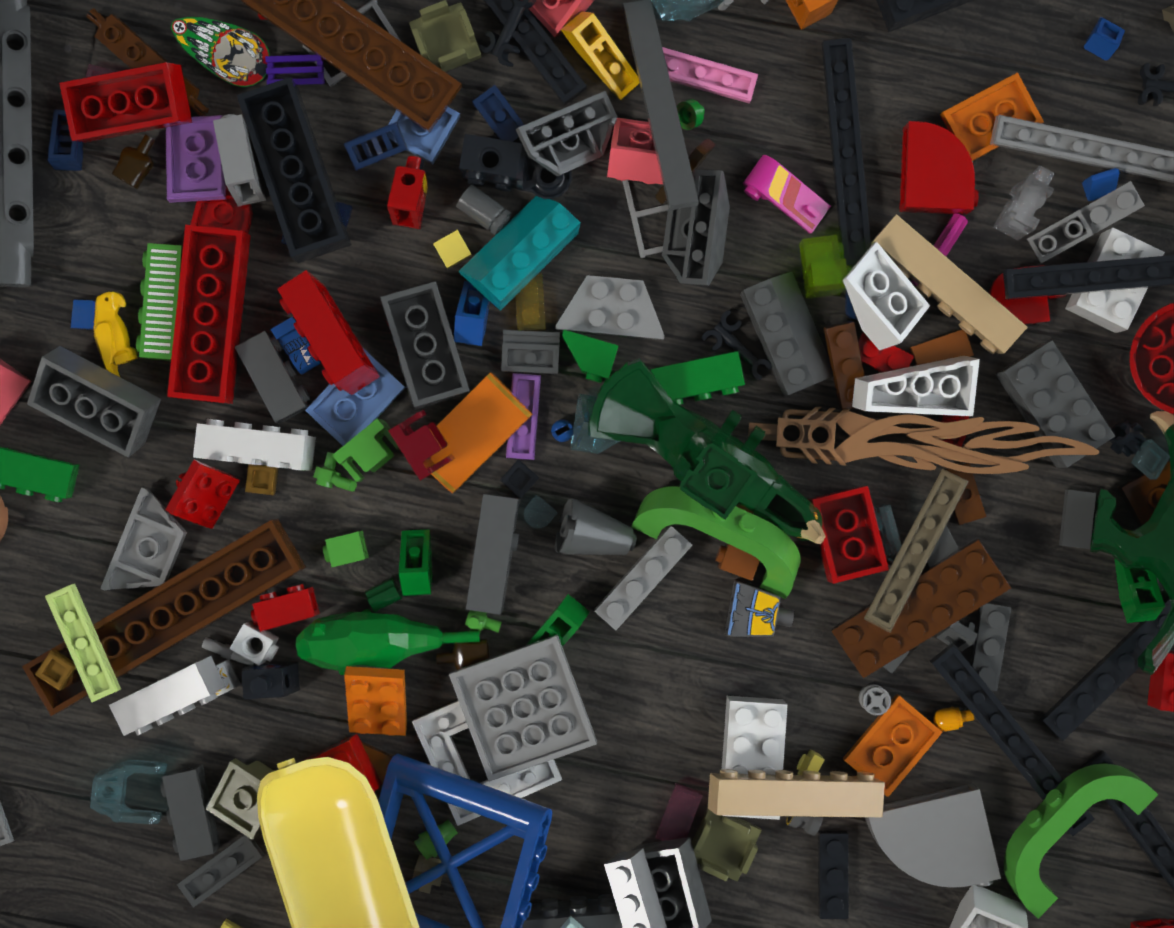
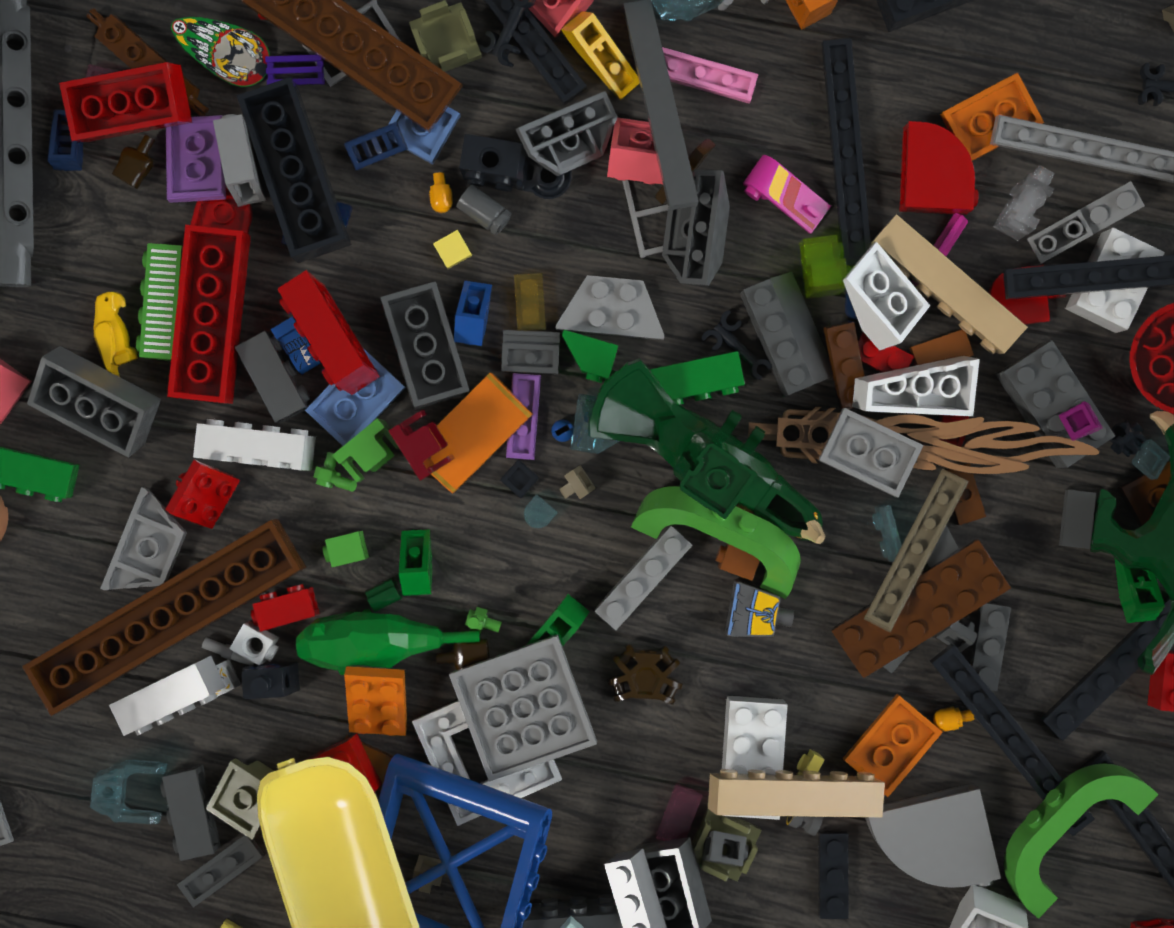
pearl gold tile [35,649,76,691] -> none
yellowish green tile [45,584,121,702] -> none
blue slope [71,300,96,330] -> none
pearl gold tile [245,464,278,495] -> none
red torso [387,156,428,229] -> none
bright green cone [414,820,458,860] -> none
teal slope [459,196,581,311] -> none
dark grey brick [466,493,520,615] -> none
dark blue plate [472,85,524,142] -> none
dark grey cone [555,498,637,555] -> none
green tile [677,99,705,130] -> none
red brick [808,486,889,584] -> none
light grey wheel [859,684,891,716] -> none
blue slope [1082,168,1120,201] -> none
blue slope [1084,17,1125,60] -> none
none -> light orange cylinder [429,172,453,213]
none -> dark tan tile [559,465,596,499]
none -> dark brown piece [607,643,683,705]
none -> dark grey brick [701,831,749,867]
none -> light grey plate [818,408,924,498]
none -> magenta slope [1058,401,1103,441]

